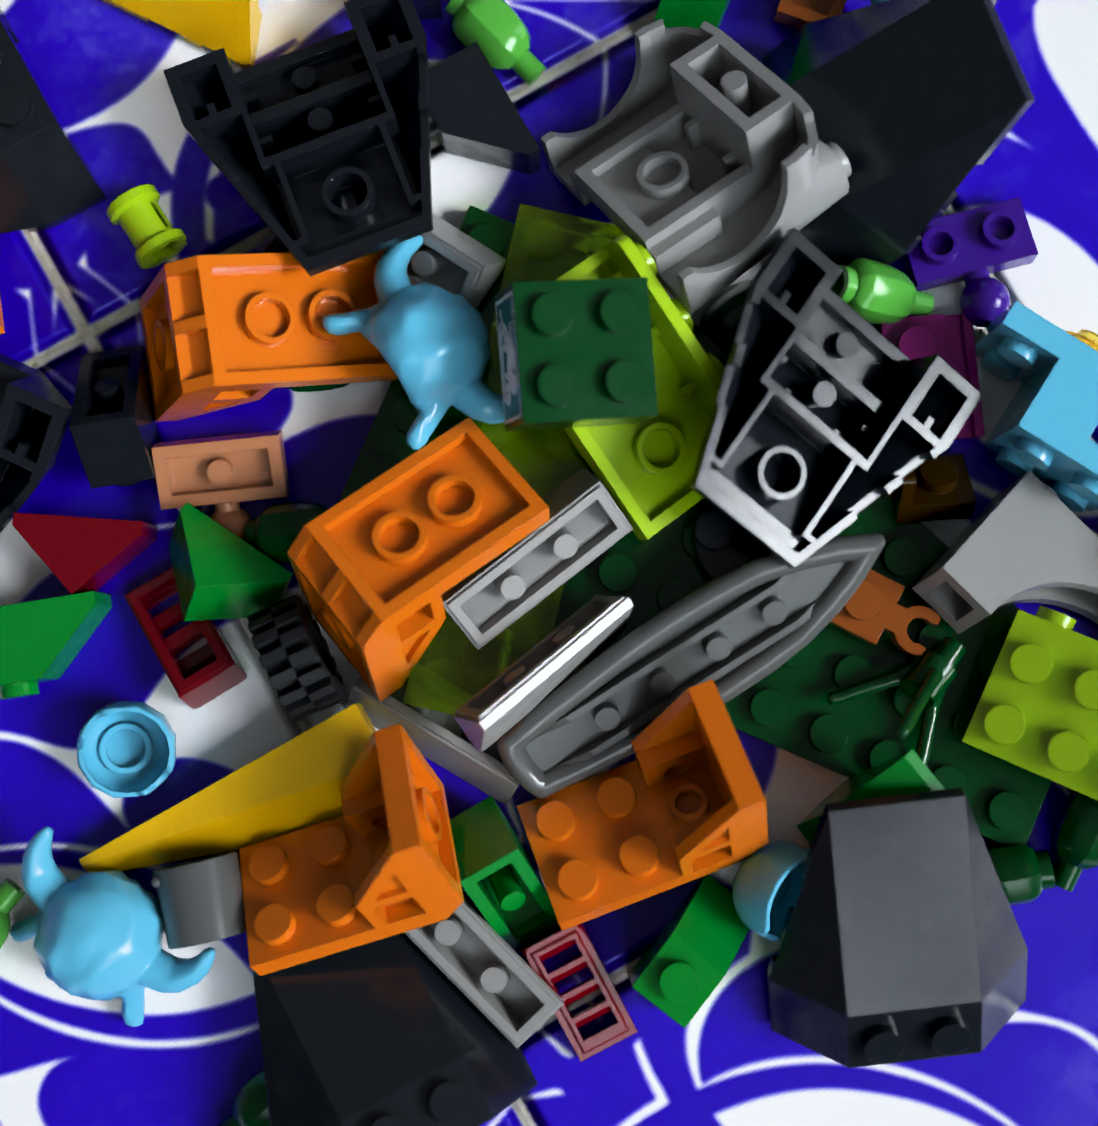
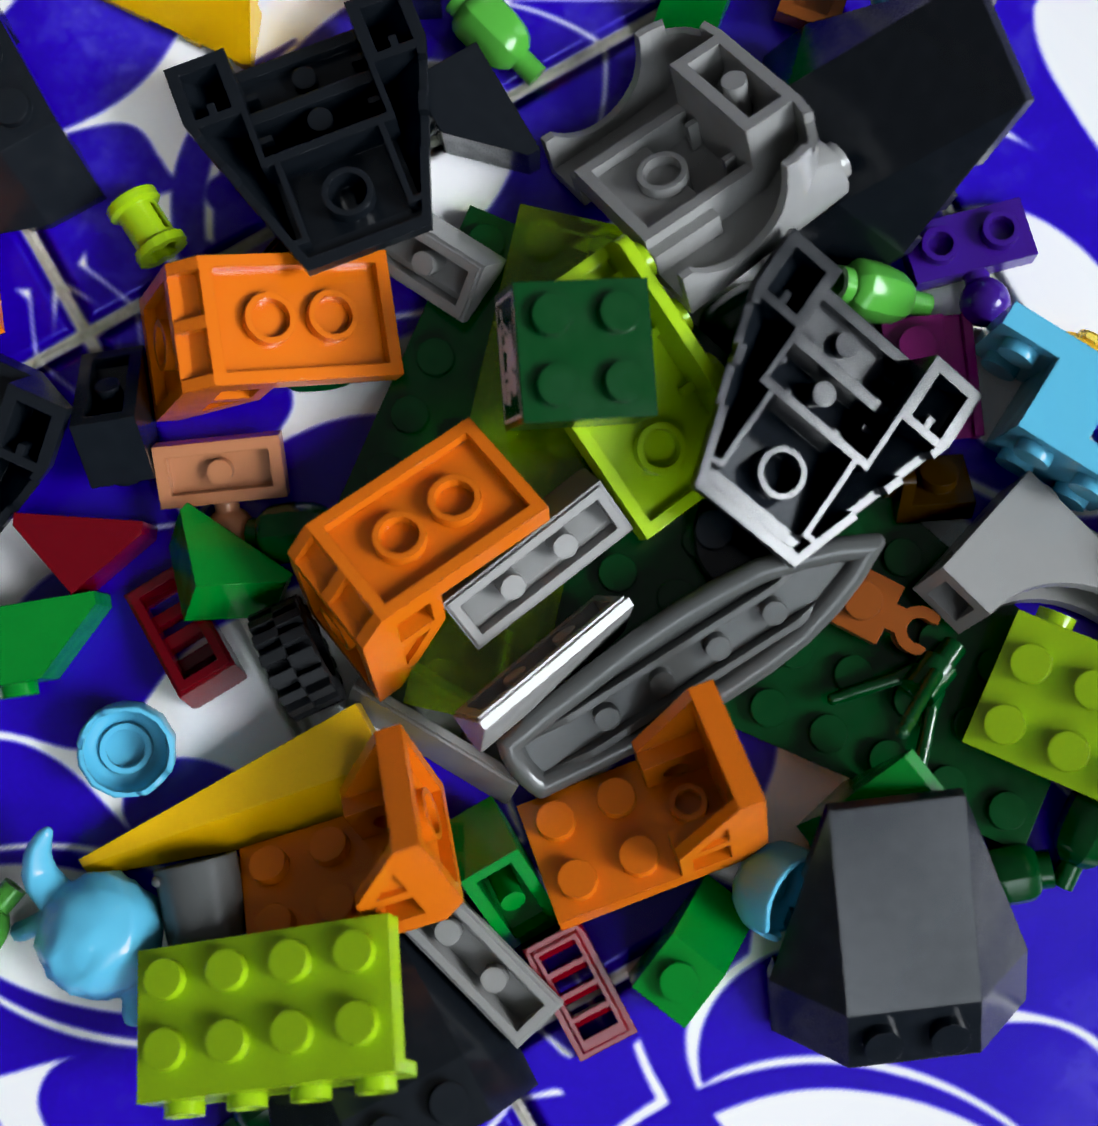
medium azure piece [322,235,505,451] -> none
none -> lime bracket [137,913,417,1120]

